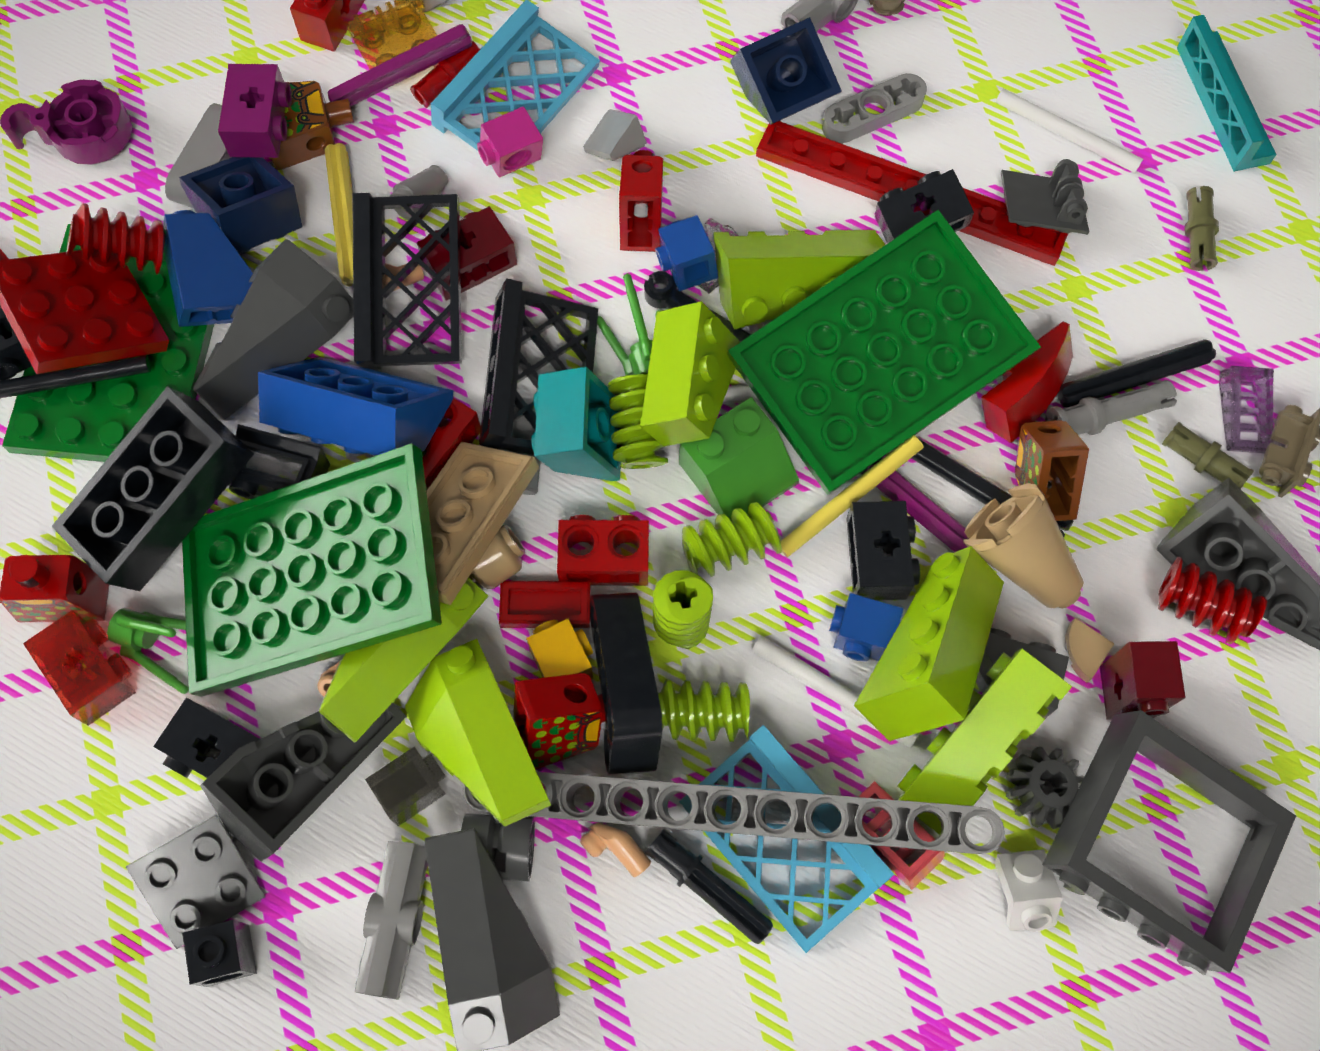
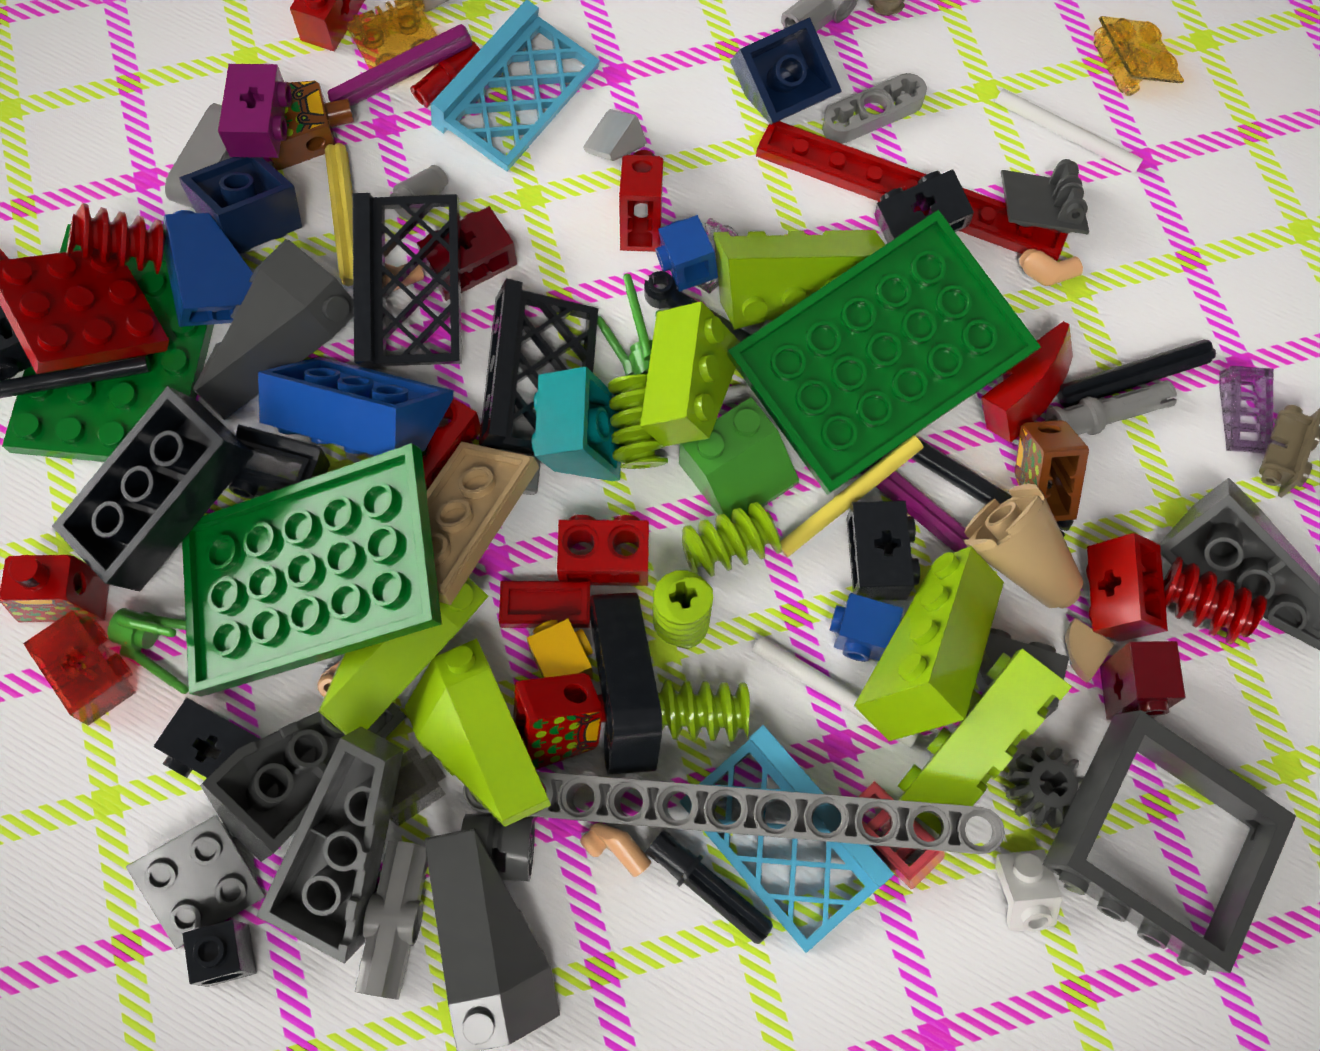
magenta piece [0,79,133,165] -> none
tan head [469,524,525,589] -> none
dark pink brick [477,106,543,178] -> none
olive pin [1162,422,1254,489] -> none
teal fence [1177,14,1277,172] -> none
olive pin [1185,186,1219,271] -> none
none -> dark grey wedge [256,727,404,964]
none -> light nougat arm [1019,249,1083,286]
none -> red brick [1086,533,1168,642]
none -> clear yellow hinge [1093,16,1184,96]

